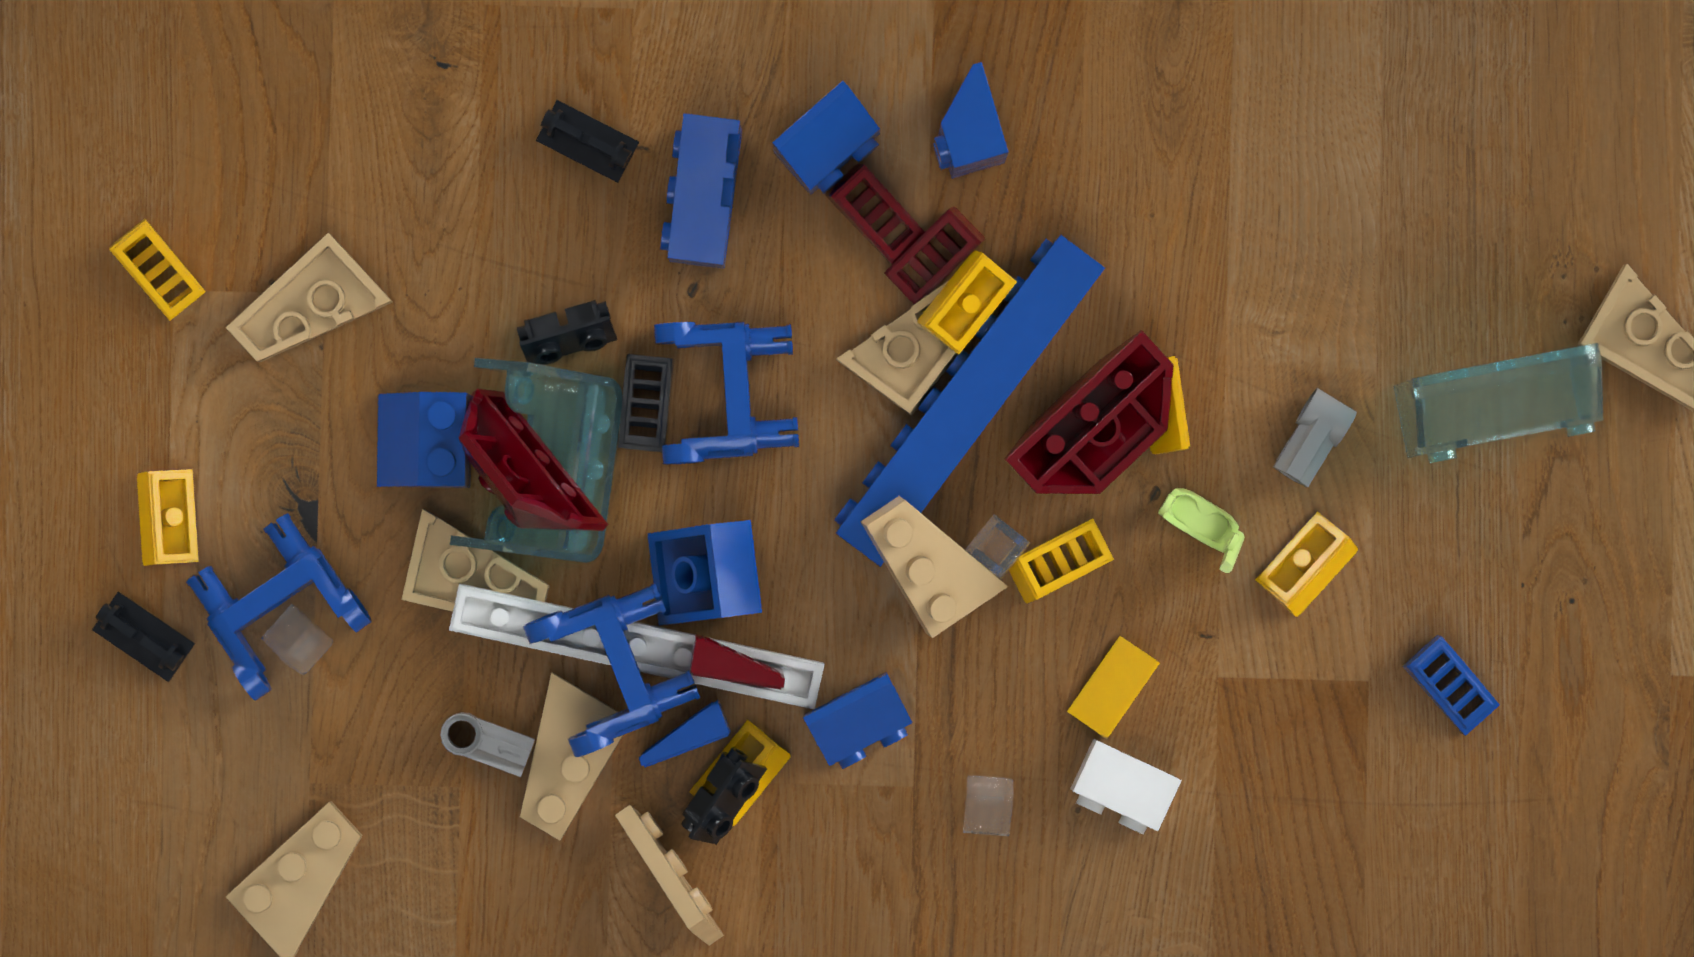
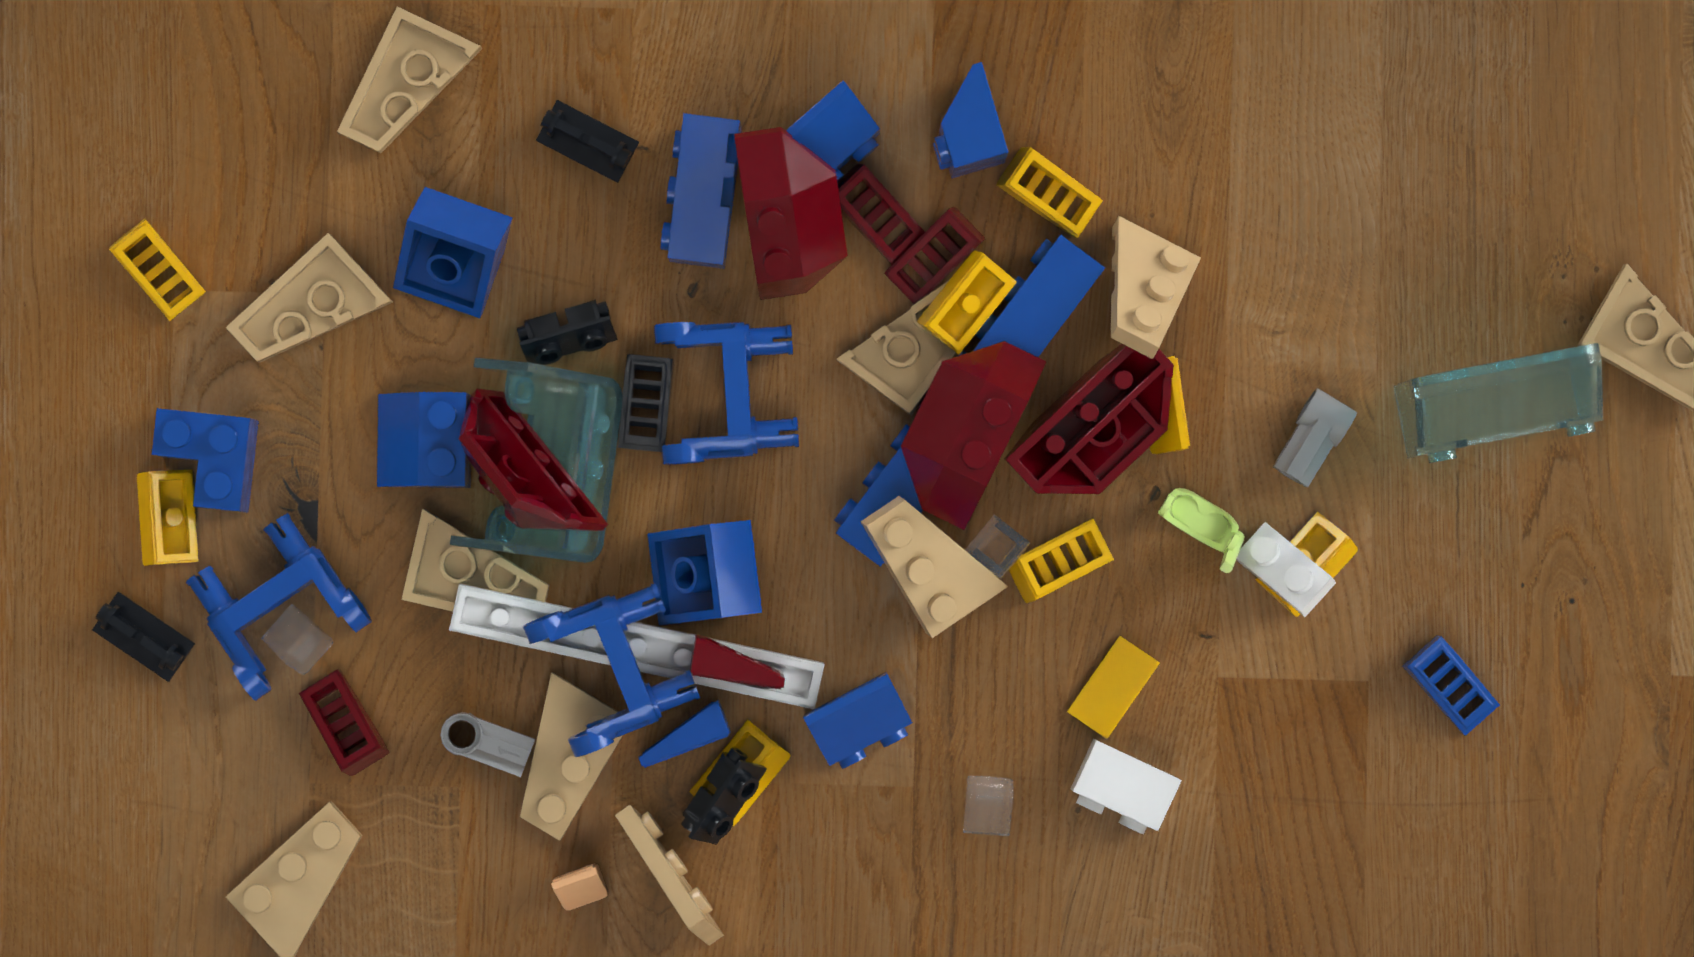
none -> blue brick [151,408,259,513]
none -> dark red slope [299,669,390,776]
none -> tan wing [337,6,482,154]
none -> blue slope [393,187,513,318]
none -> light nougat slope [551,863,608,910]
none -> dark red wedge [734,127,848,300]
none -> dark red wedge [901,341,1046,530]
none -> yellow slope [996,147,1103,238]
none -> tan wing [1111,216,1201,359]
none -> white plate [1237,522,1336,617]

